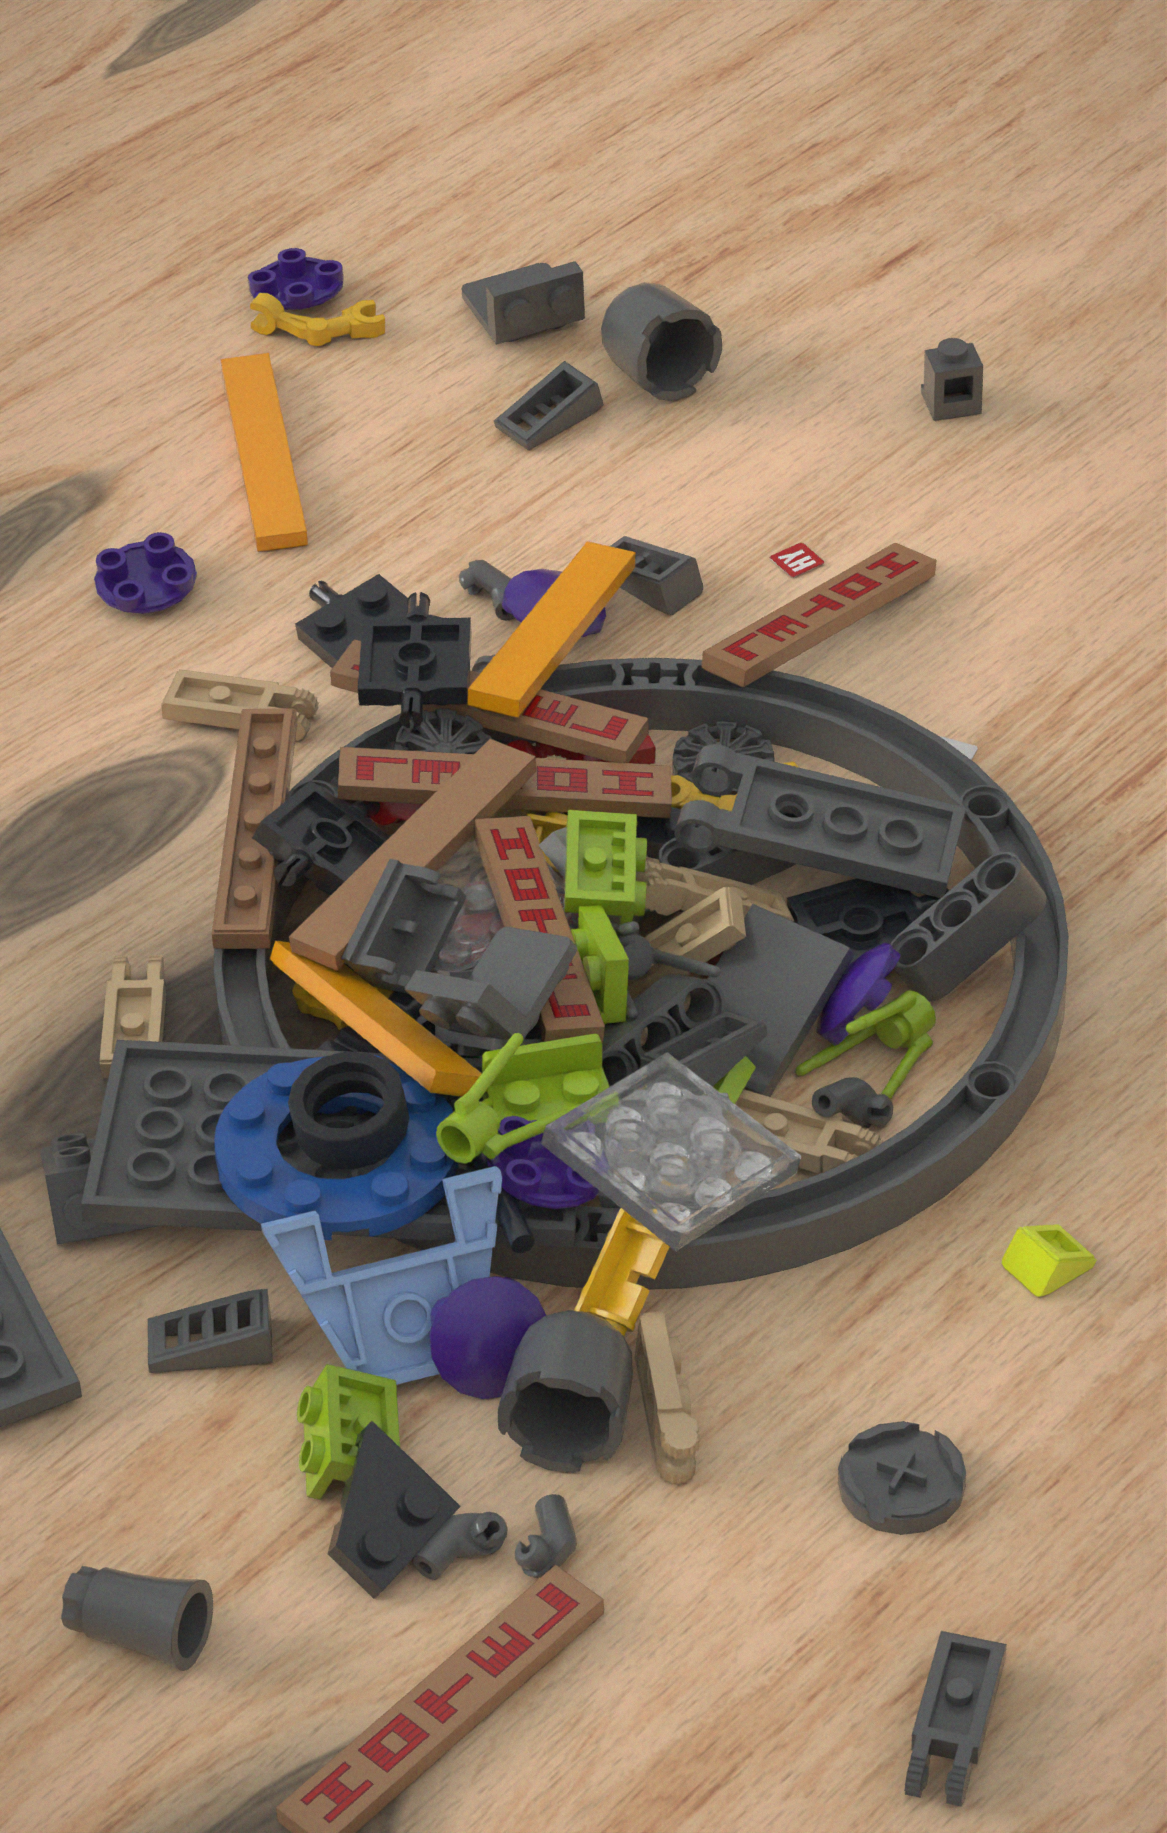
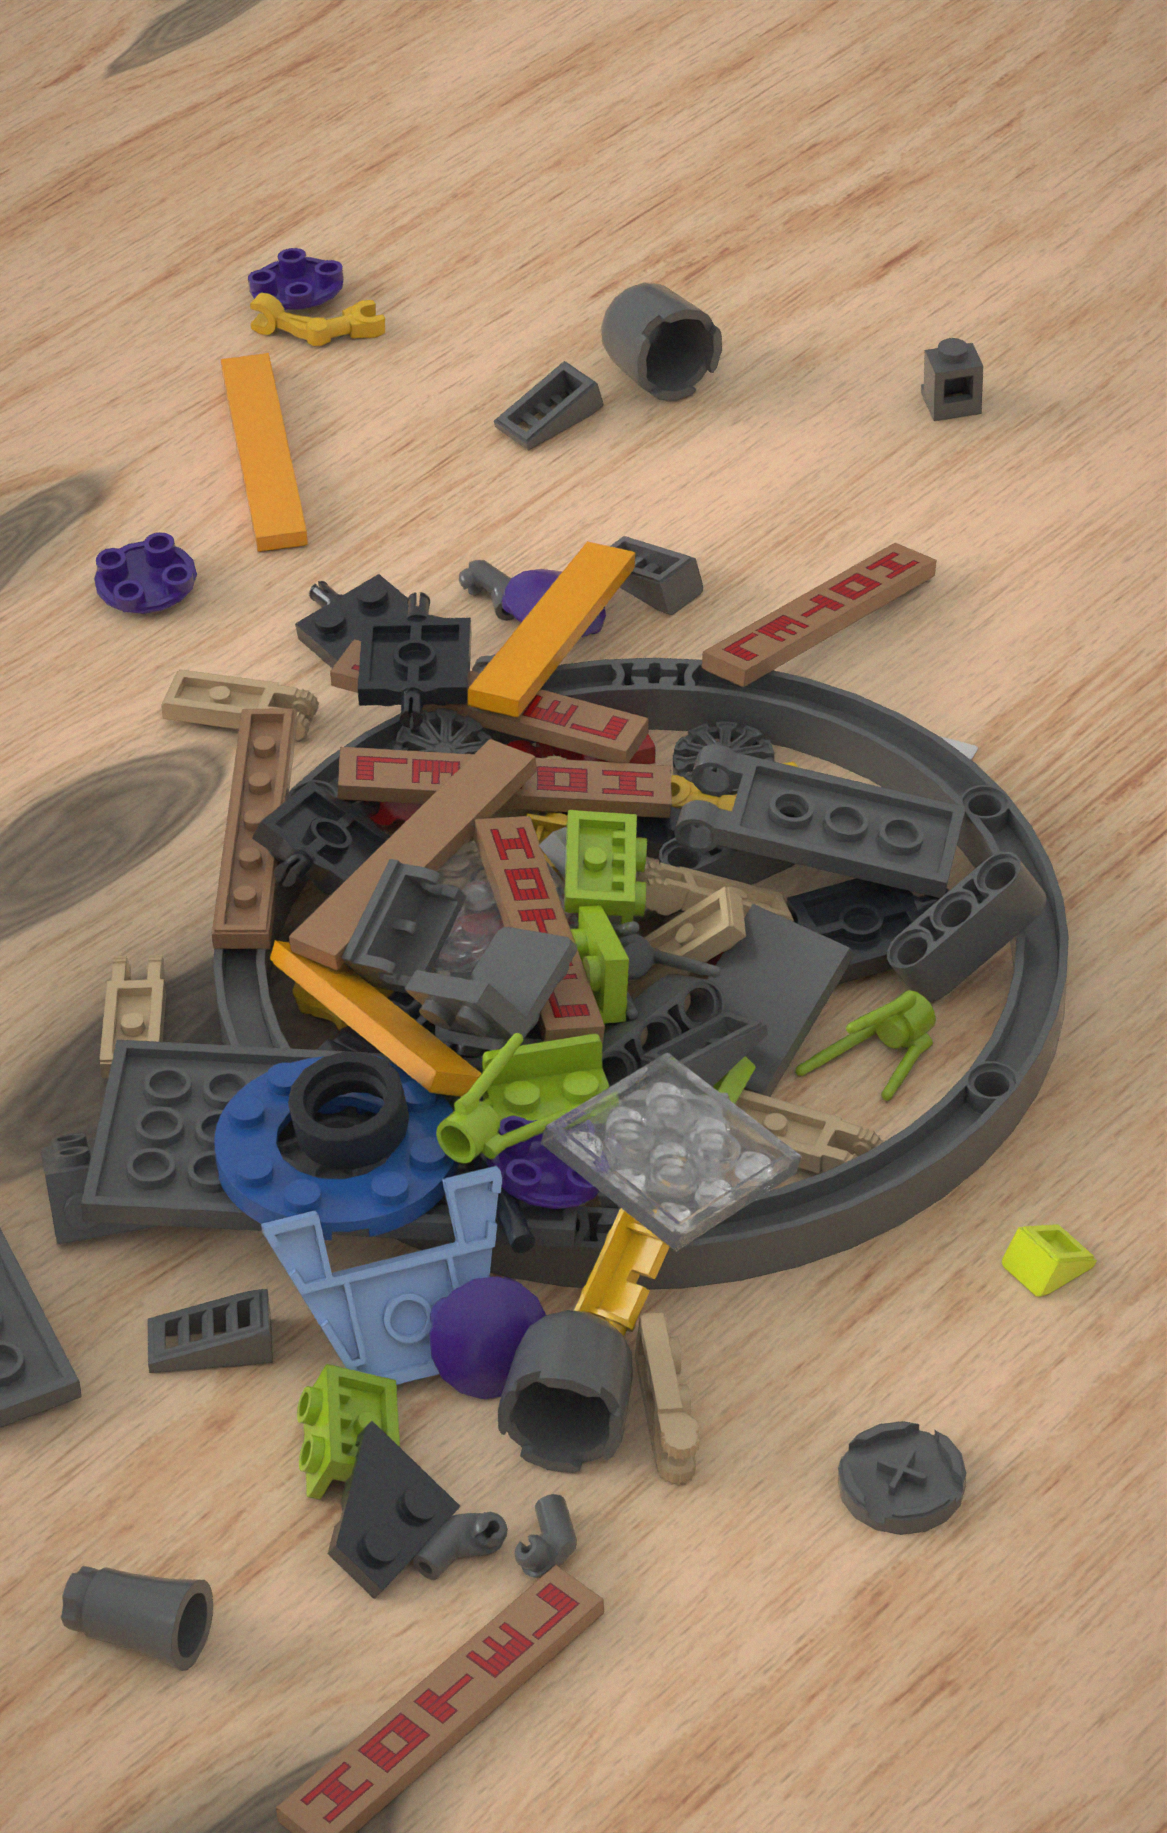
dark grey bracket [461,261,585,345] -> none
red sticker [770,543,824,577] -> none
dark grey arm [812,1077,893,1128] -> none
dark purple dish [816,943,901,1046] -> none
dark grey hinge [904,1631,1007,1807] -> none

